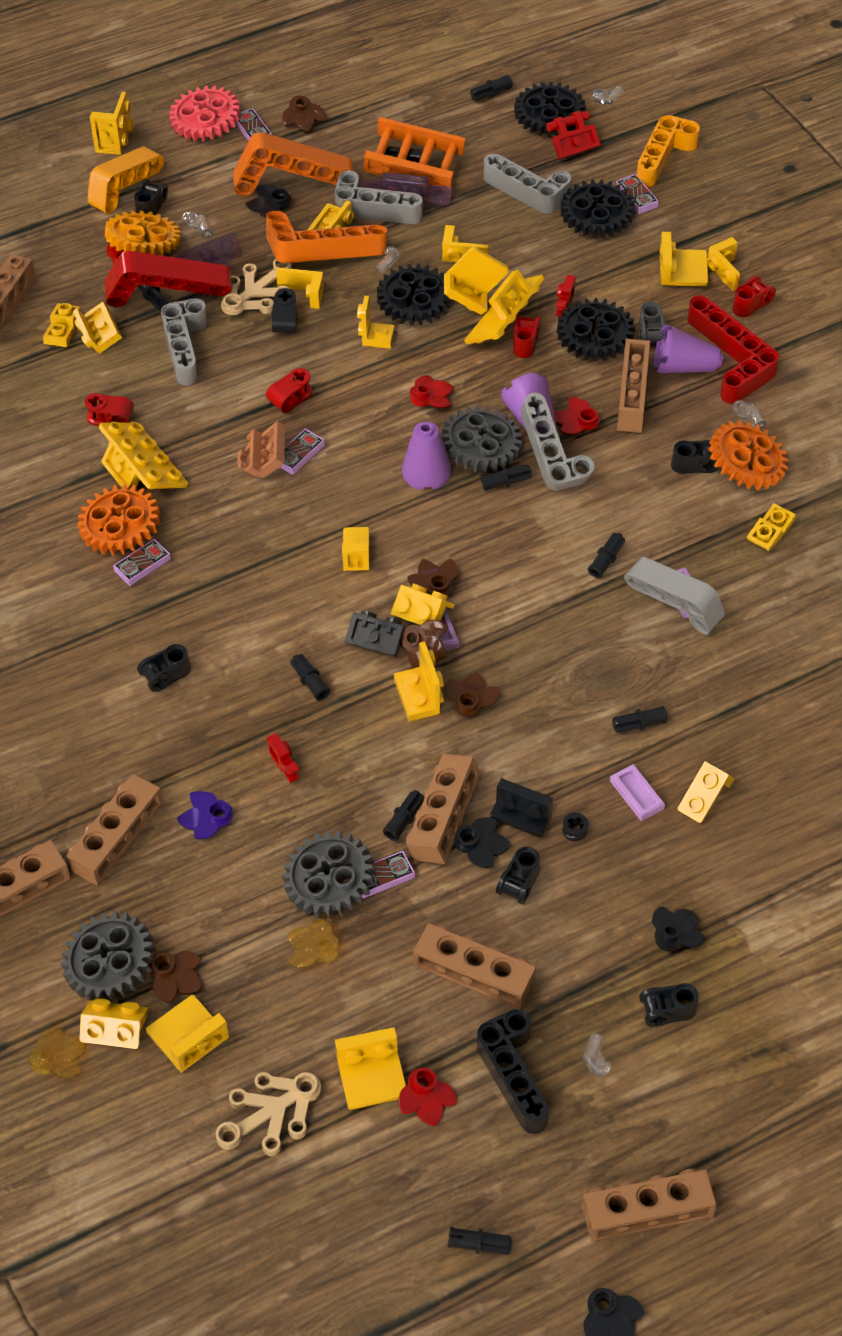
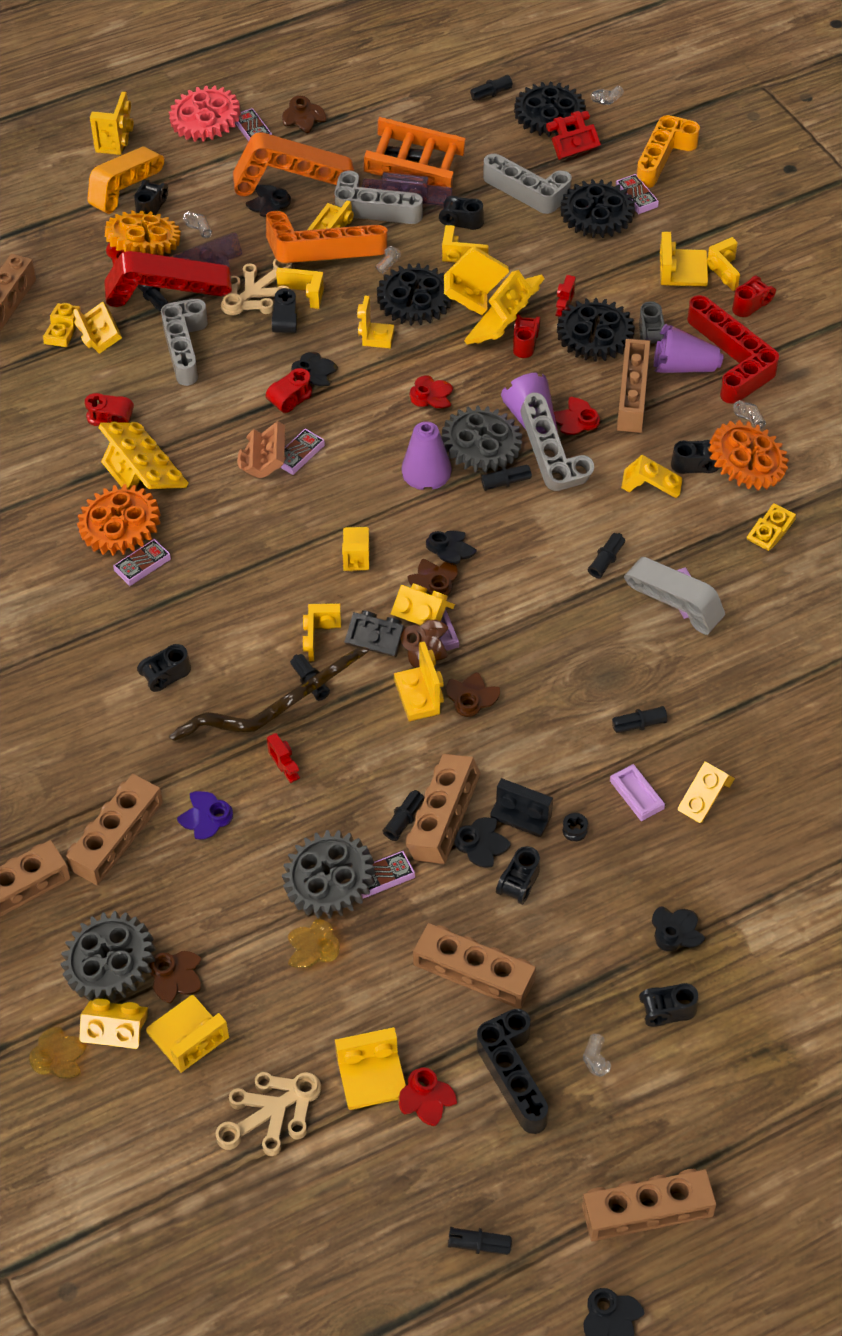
none -> dark brown animal [169,647,368,741]
none -> black plate [291,352,338,386]
none -> yellow bracket [303,603,341,661]
none -> black plate [426,531,477,564]
none -> black piece [439,196,484,230]
none -> yellow bracket [621,455,682,498]

